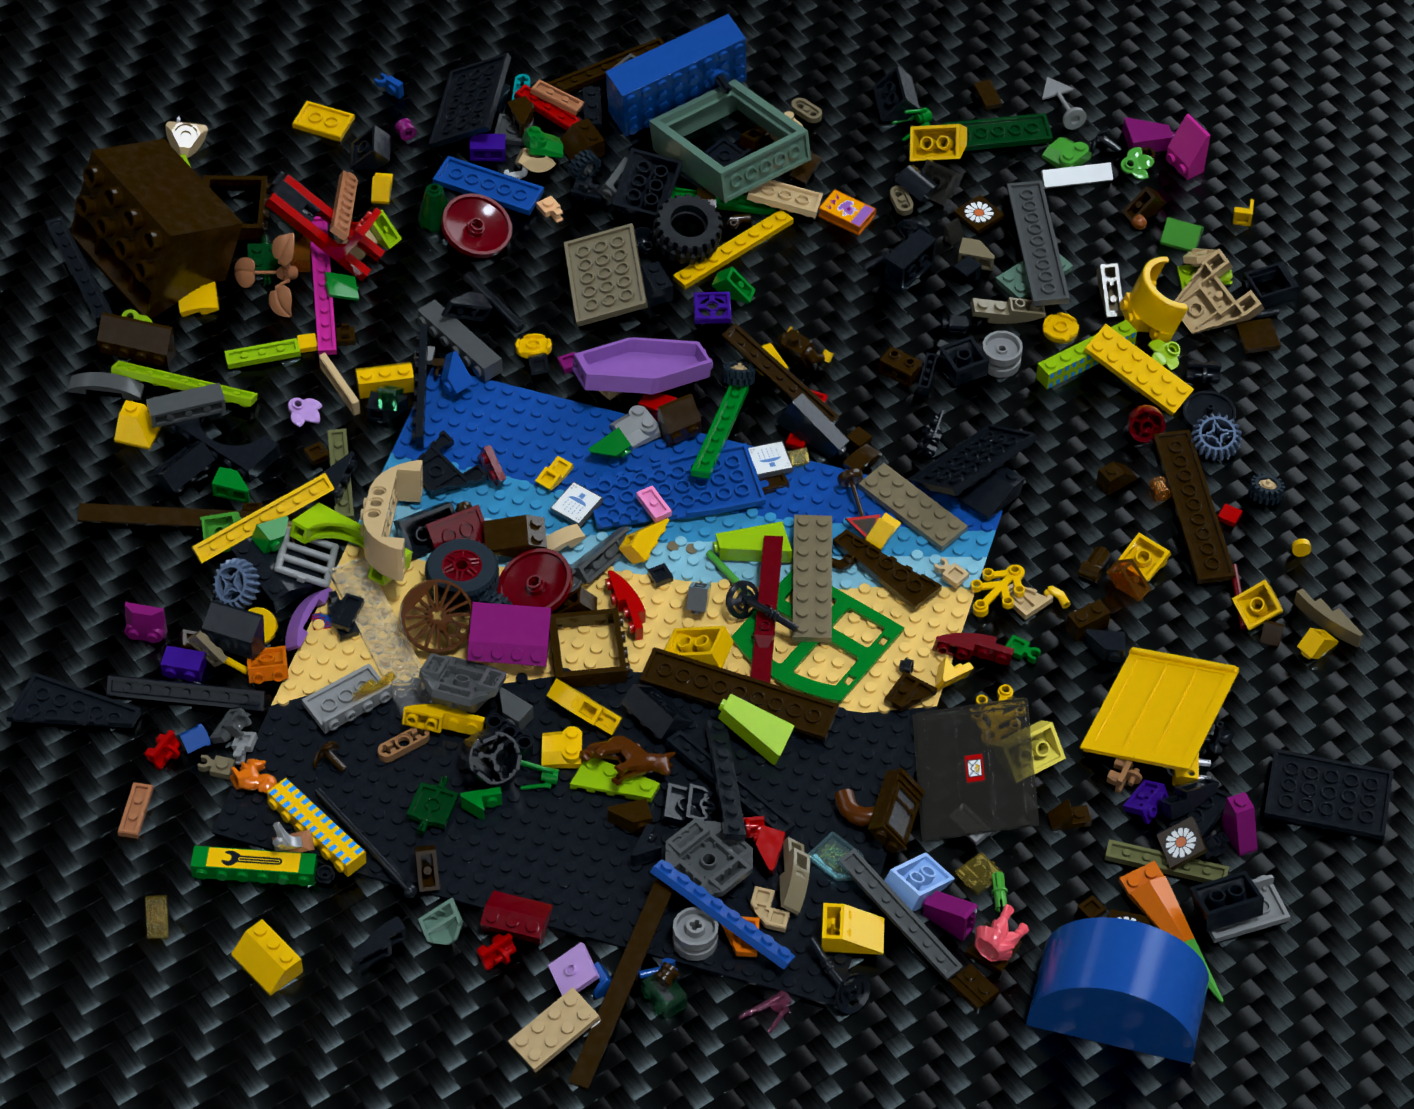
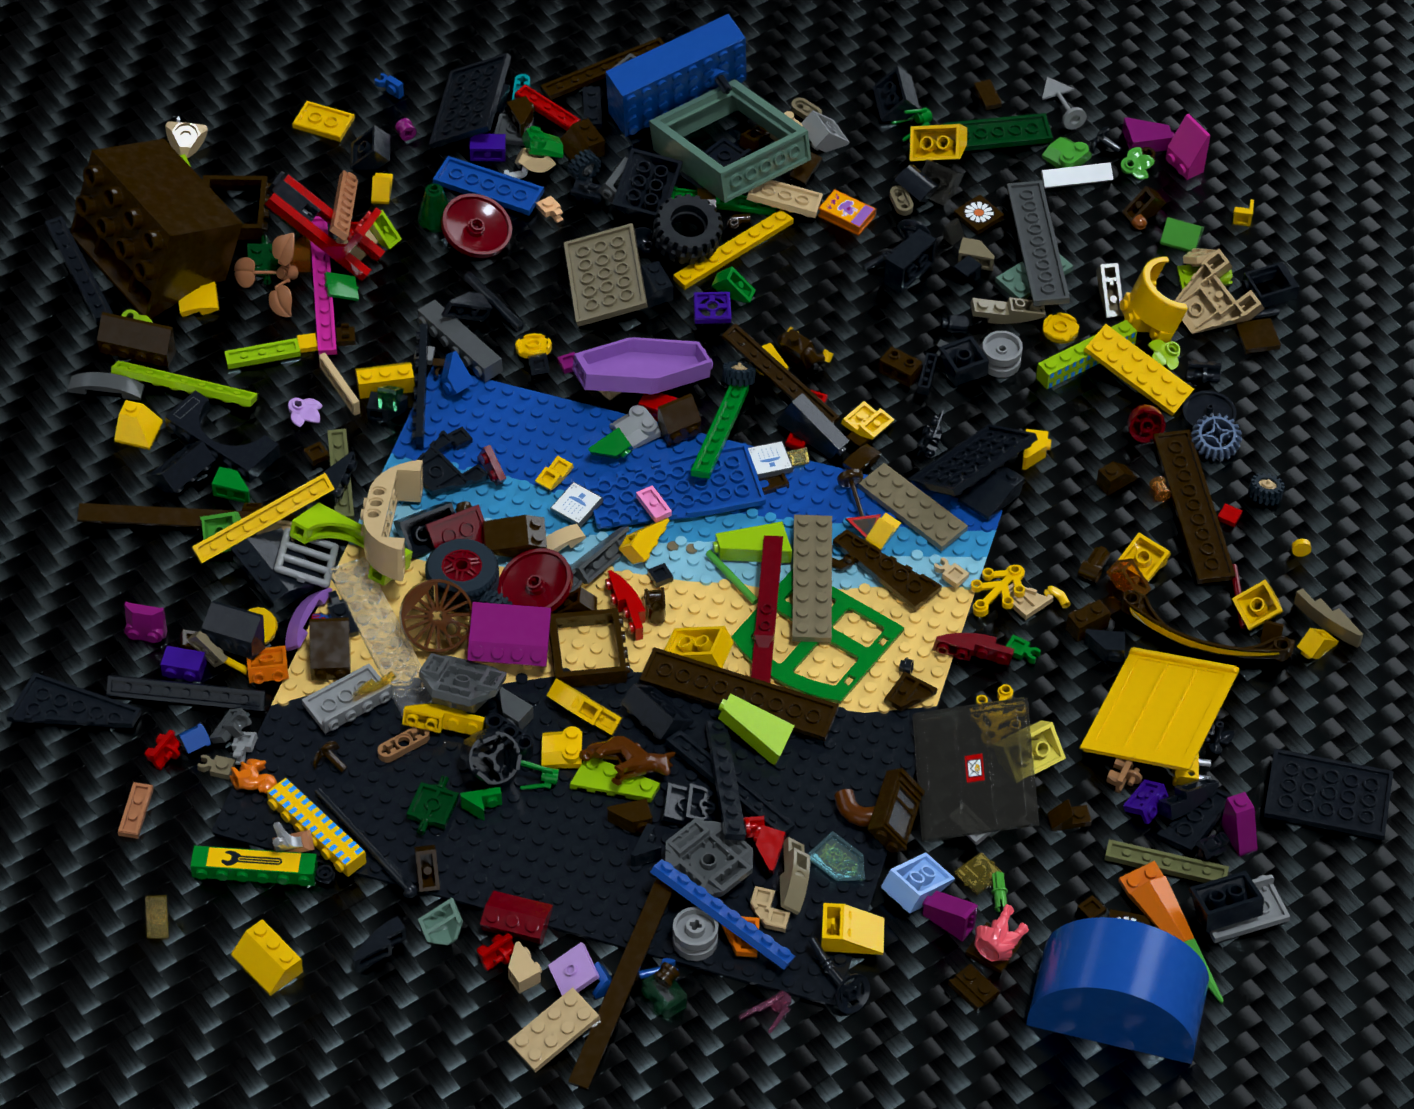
dark grey brick [146,383,226,428] -> none
sand blue gear [212,558,261,609] -> none
green slope [251,516,289,554] -> none
black tile [331,593,365,632] -> none
nougat tile [530,79,584,116] -> none
dark grey slope [686,582,711,614] -> none
black dish [726,580,799,633] -> none
dark grey plate [838,849,963,981] -> none
yellow slope [935,657,974,691] -> none
tile [1157,816,1208,870] -> none
none -> dark brown slope [309,618,351,681]
none -> black tile [448,427,473,450]
none -> tan slope [508,941,542,994]
none -> dark brown piece [644,587,666,624]
none -> light grey slope [801,110,850,152]
none -> yellow slope [841,401,895,440]
none -> yellow slope [1022,429,1051,470]
none -> dark brown panel [1121,589,1296,662]

